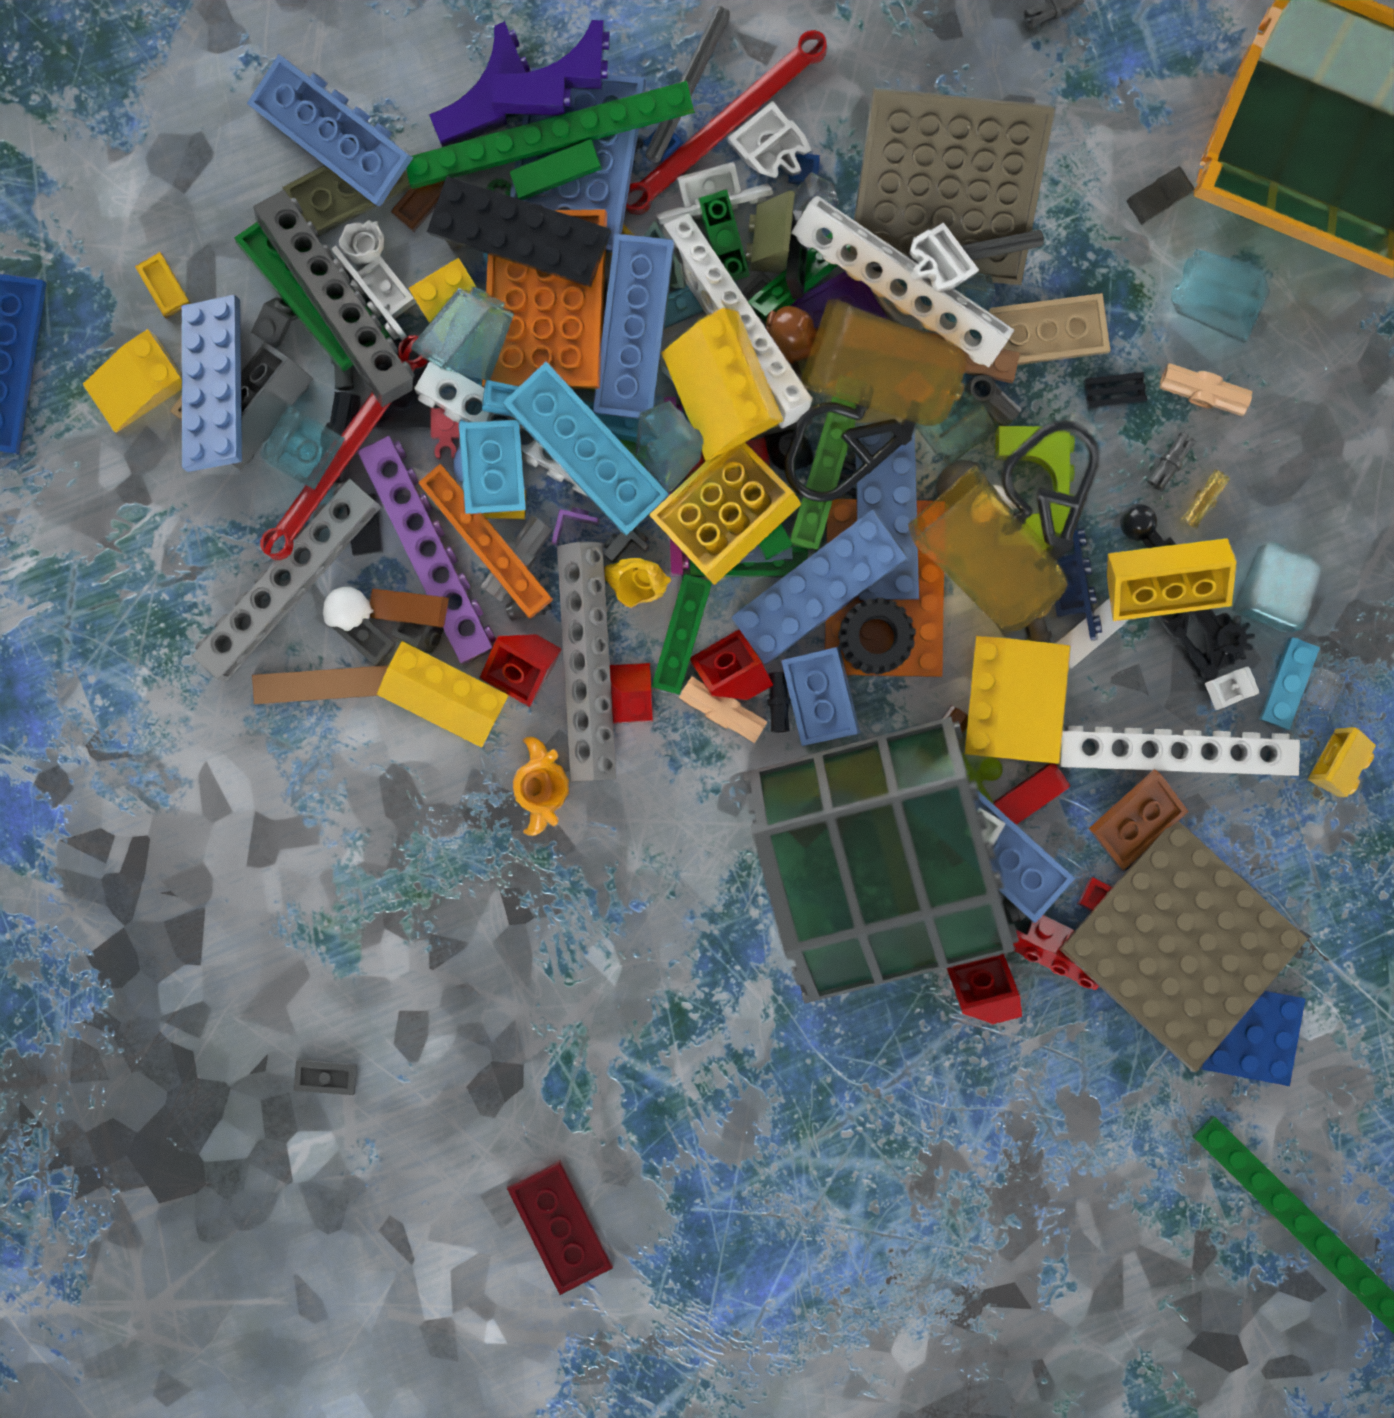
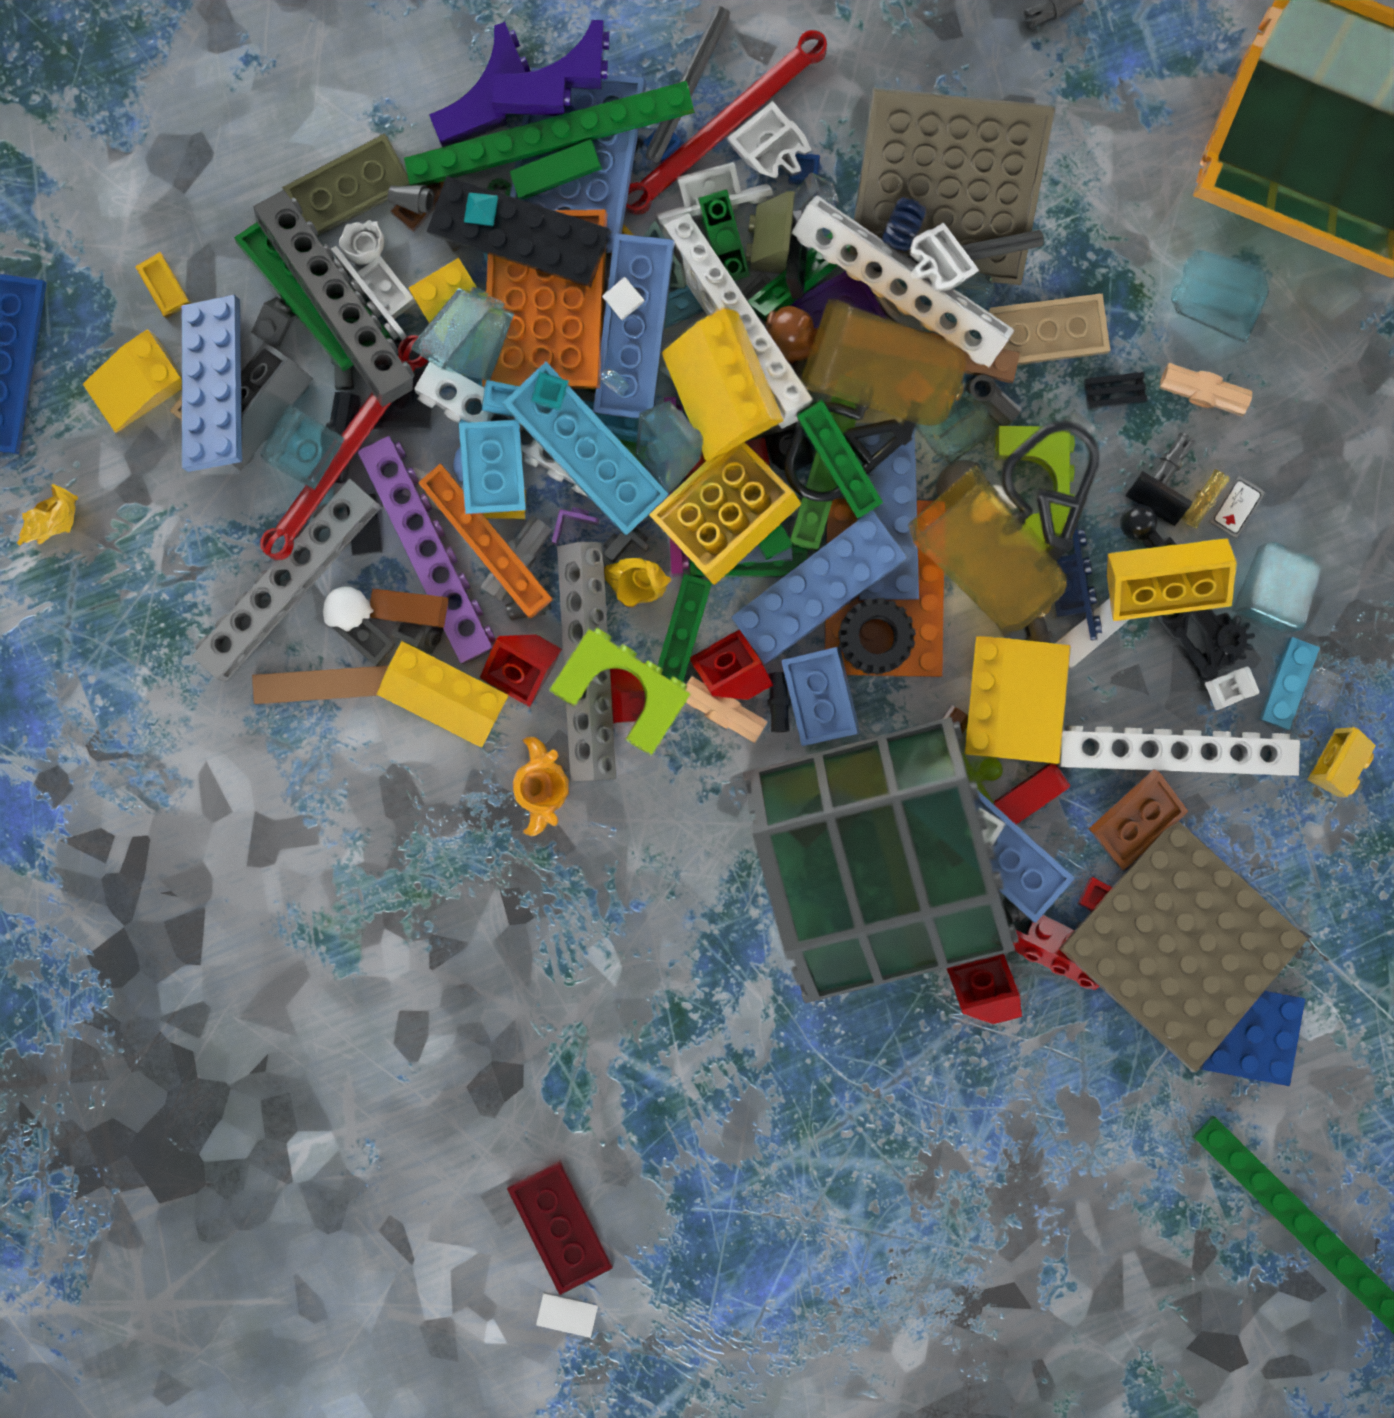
medium blue plate [247,54,413,207] -> none
dark grey plate [294,1059,357,1095] -> none
coral plate [431,408,460,460] -> none
clear smoke slope [1126,166,1195,225] -> none
none -> yellow hair [17,484,78,546]
none -> dark grey cone [388,185,434,215]
none -> teal slope [464,193,498,226]
none -> teal tile [530,372,569,411]
none -> white sticker [536,1293,598,1338]
none -> lime arch [549,628,691,756]
none -> clear light blue tile [599,368,629,396]
none -> white tile [602,277,645,321]
none -> green plate [795,400,883,518]
none -> dark blue gear [882,197,926,252]
none -> black tile [1125,471,1193,526]
none -> white sticker [1209,475,1265,539]

